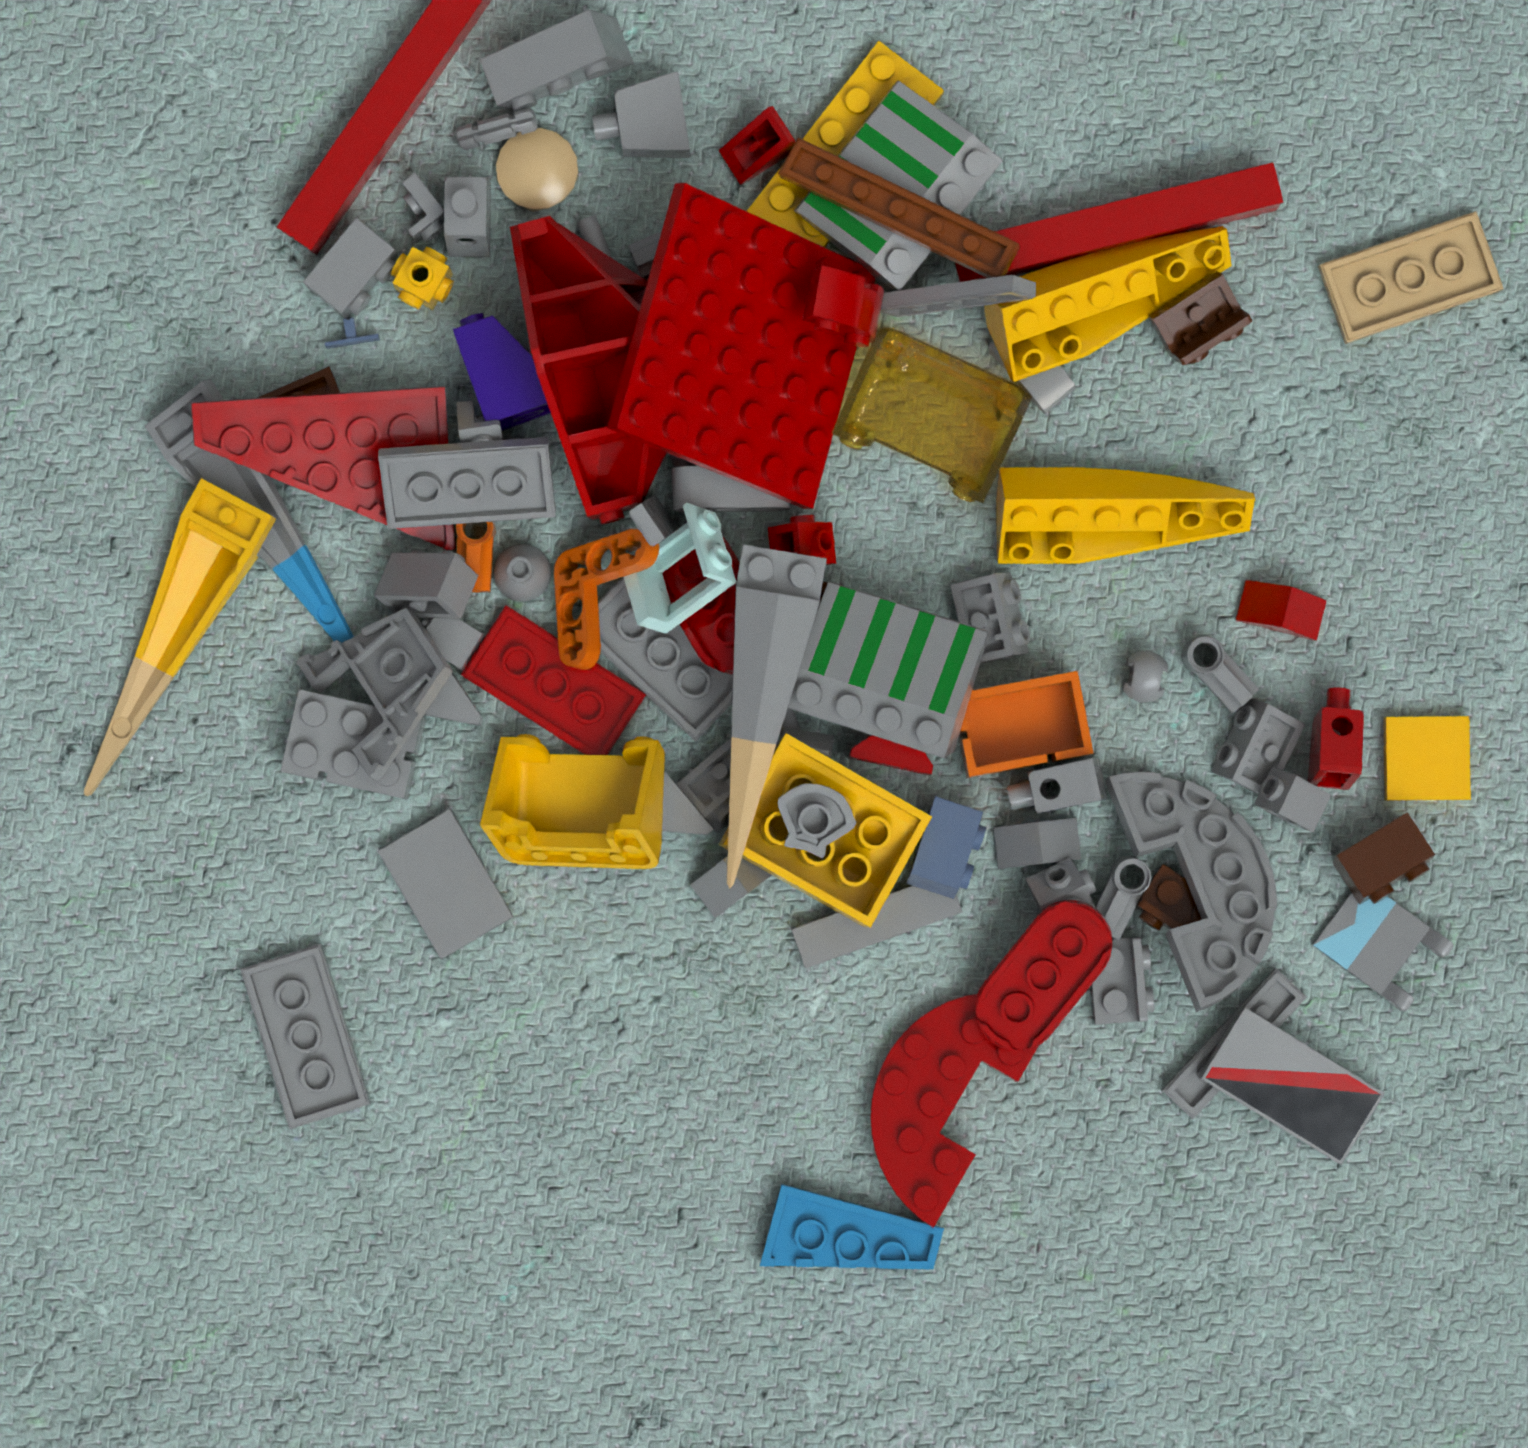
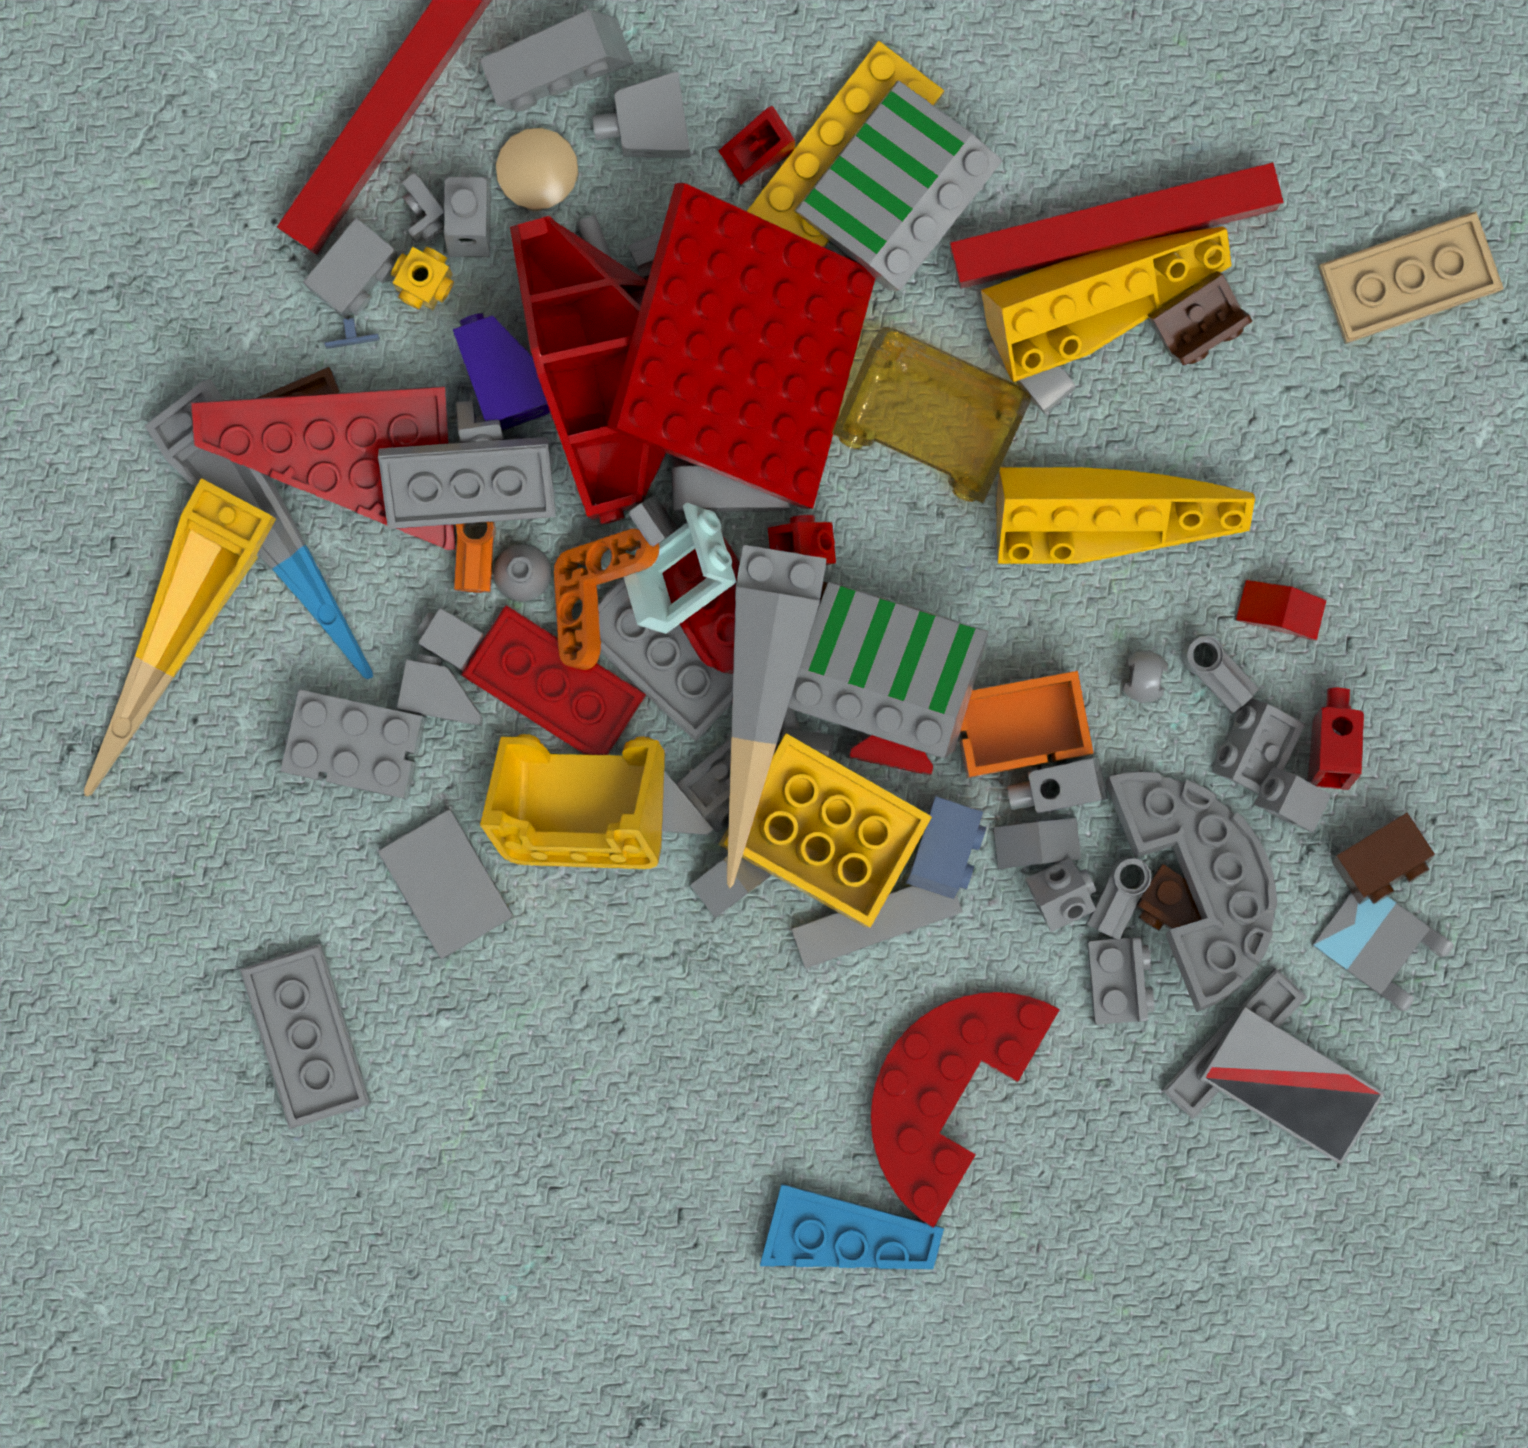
light grey wing [296,608,453,781] -> none
light grey brick [374,550,479,619] -> none
light grey axle [456,107,538,150] -> none
light grey animal [777,783,856,858] -> none
dark orange tile [778,138,1020,278] -> none
red brick [803,265,884,347] -> none
light grey tile [880,275,1036,317] -> none
light grey bracket [950,572,1030,664] -> none
red tile [975,900,1112,1050] -> none
yellow tile [1383,716,1471,801] -> none

